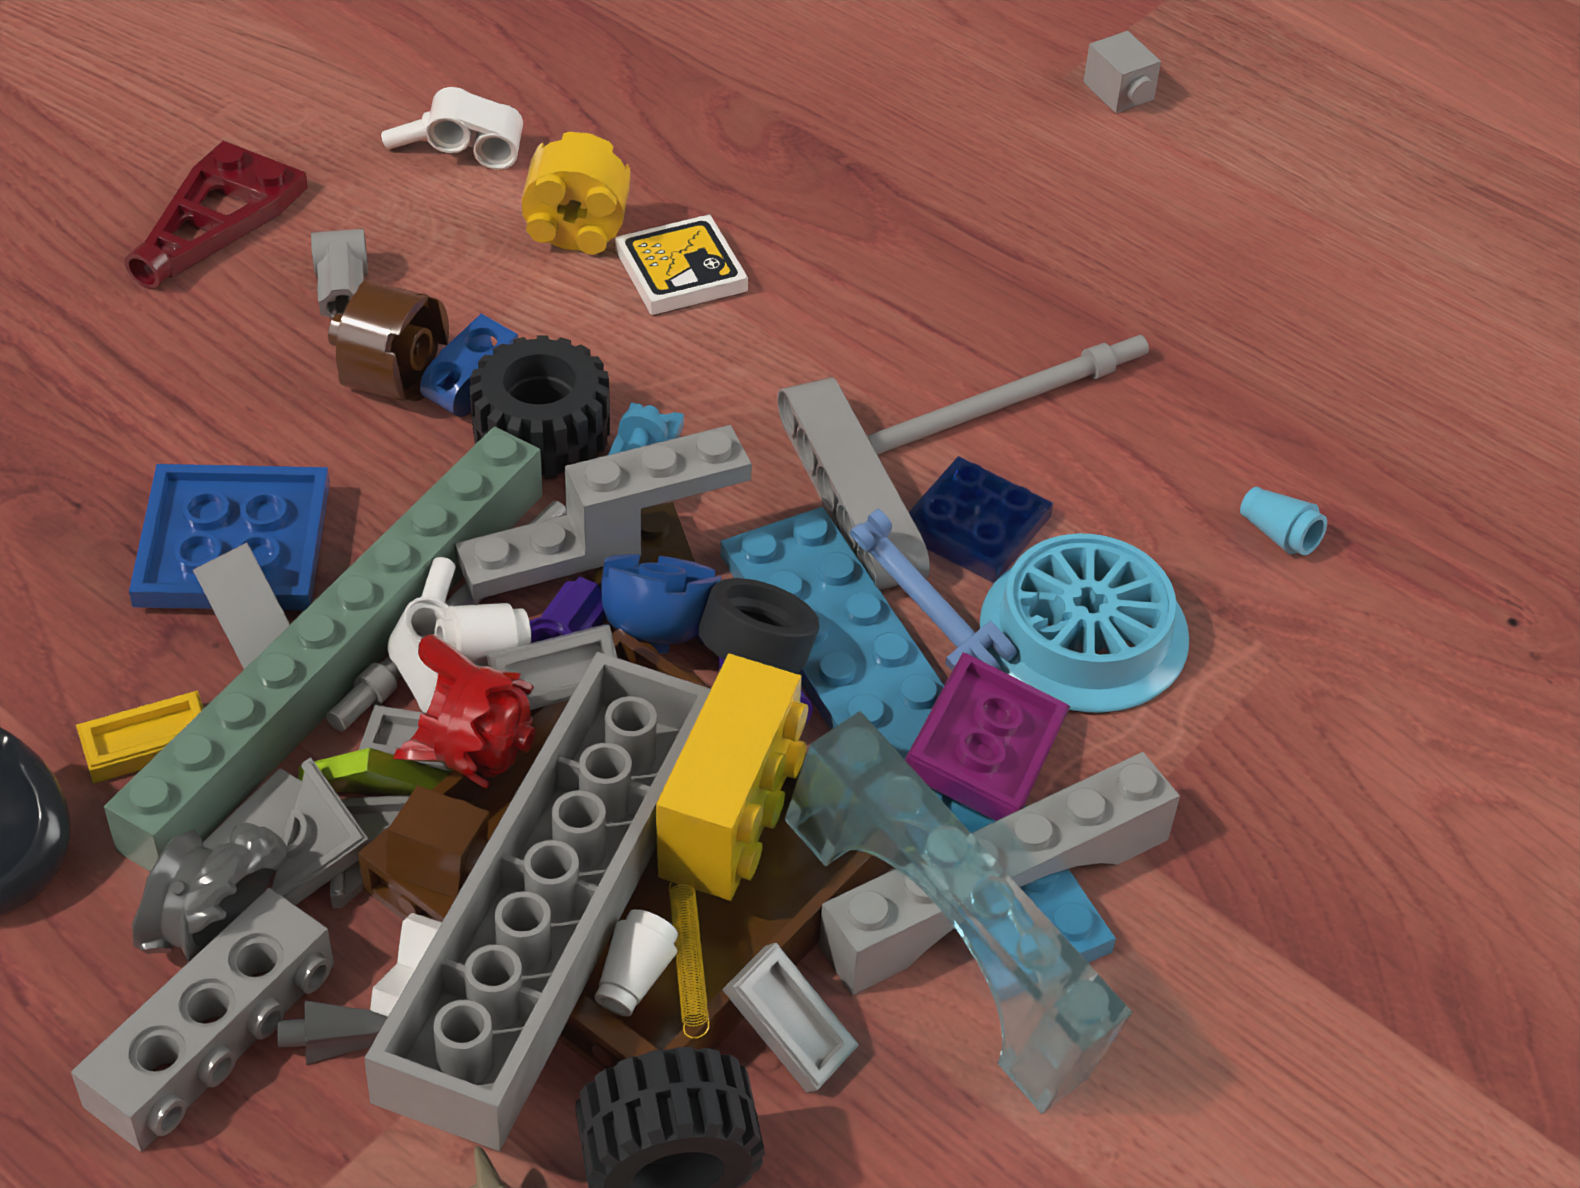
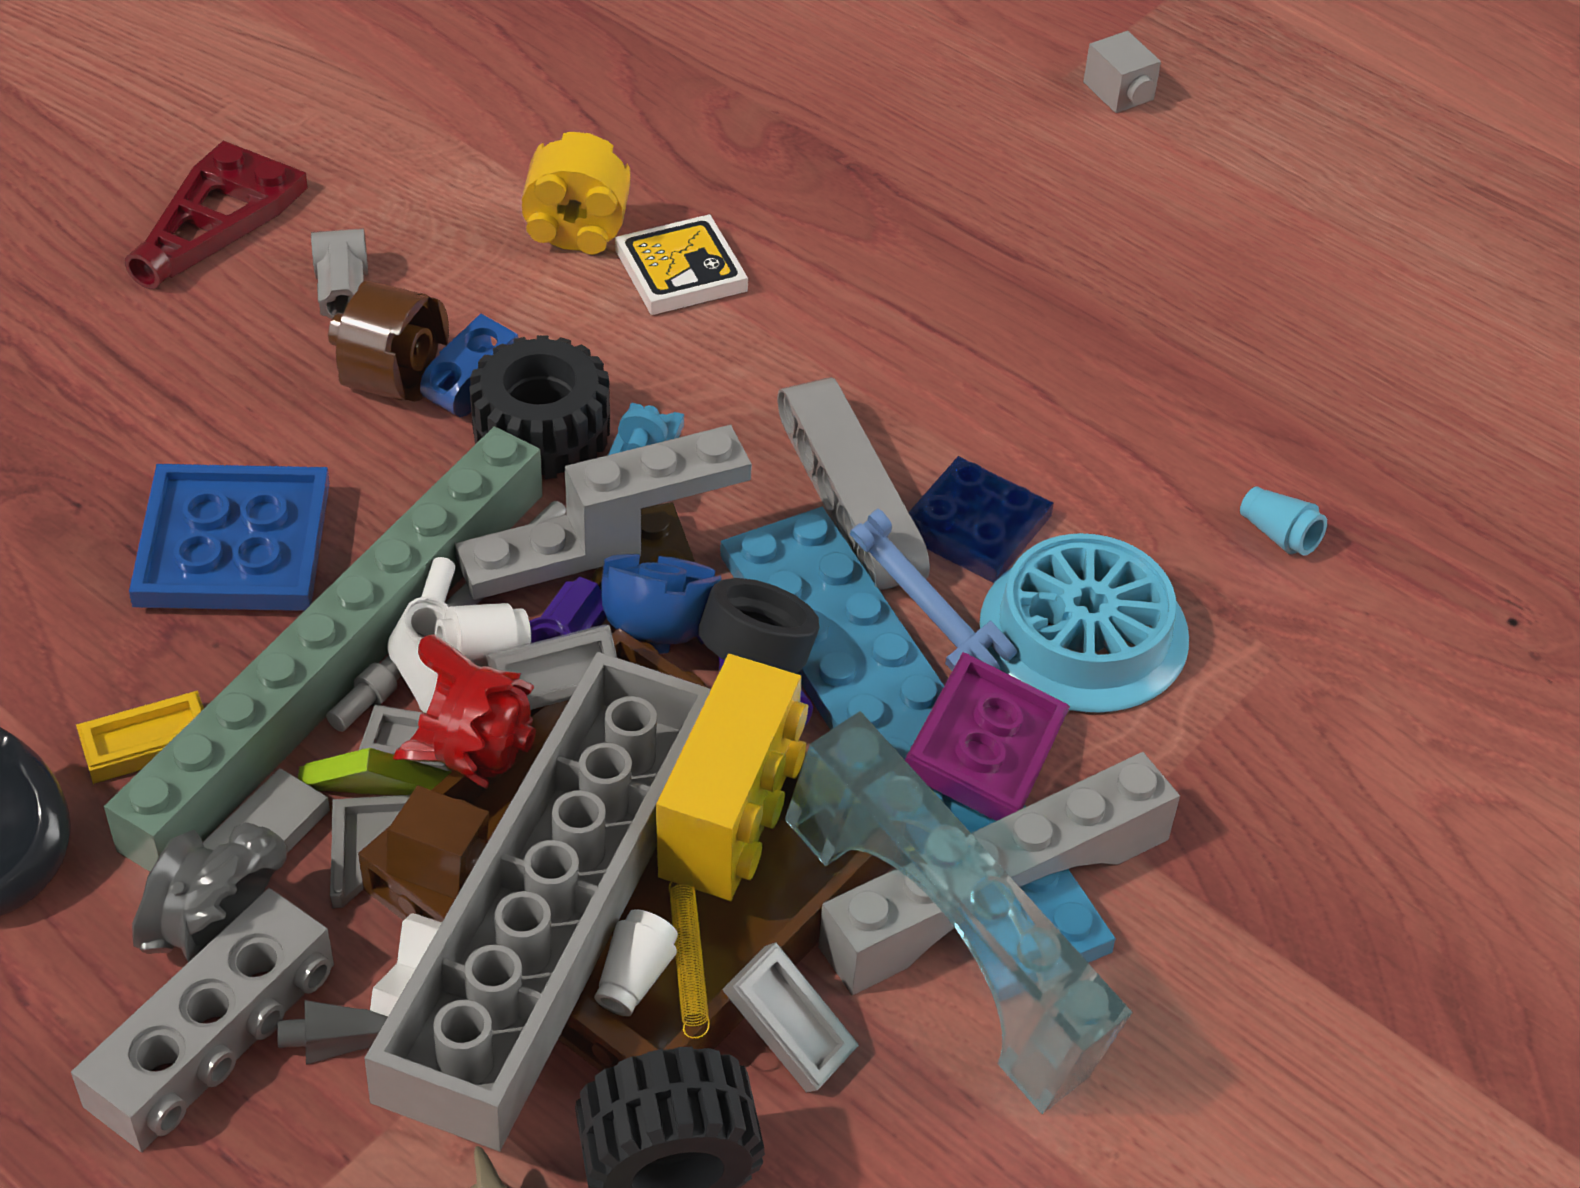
light grey tile [193,543,290,669] -> none
light grey tile [272,757,370,905] -> none
white beam [381,87,523,170] -> none
light grey bar [867,335,1149,455] -> none

